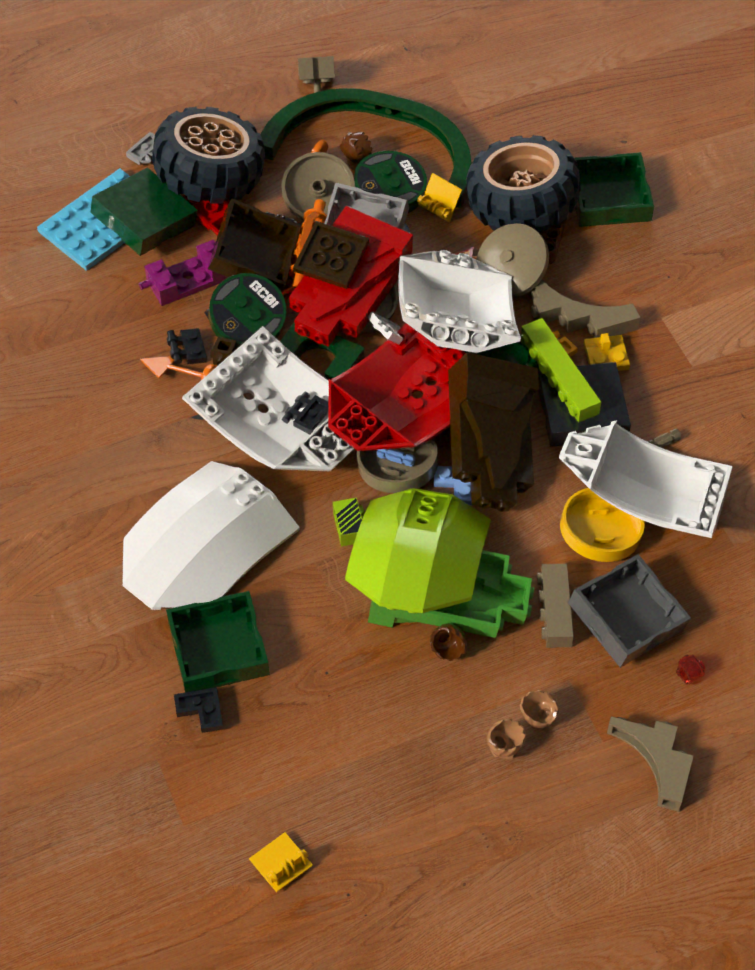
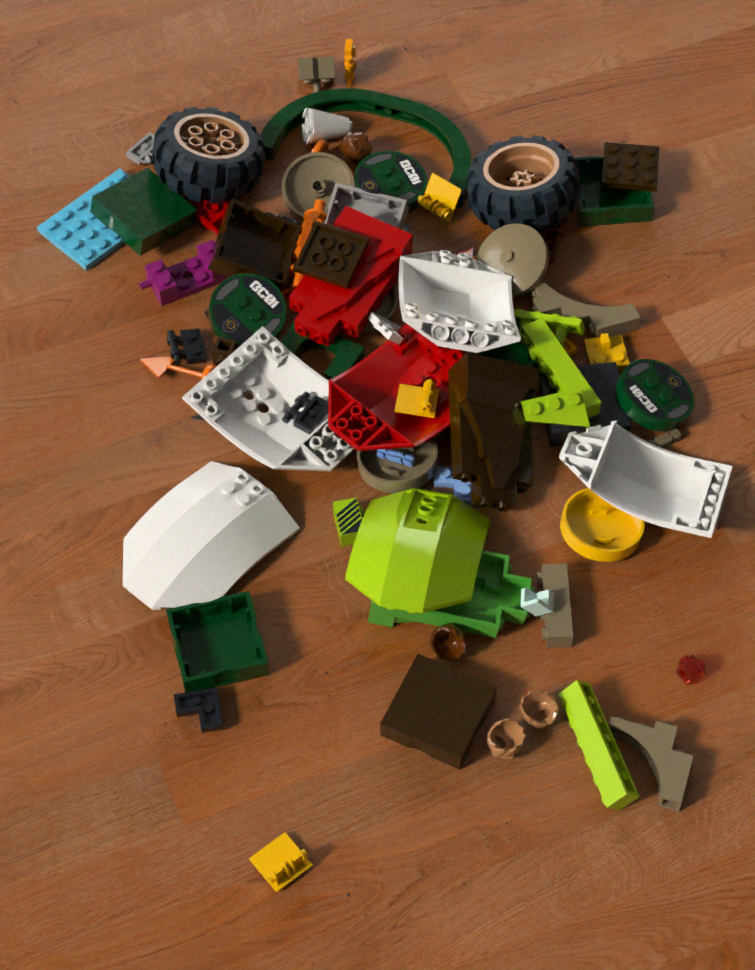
dark grey tile [568,554,691,668] -> none
none -> white cone [302,108,353,144]
none -> light orange plate [344,39,357,86]
none -> dark brown tile [380,654,497,770]
none -> yellow hinge [394,379,439,418]
none -> lime plate [513,309,585,347]
none -> lime wing [521,388,590,428]
none -> light aqua panel [521,588,554,617]
none -> lime brick [558,680,640,810]
none -> dark brown plate [601,142,659,192]
none -> piece [615,359,694,432]

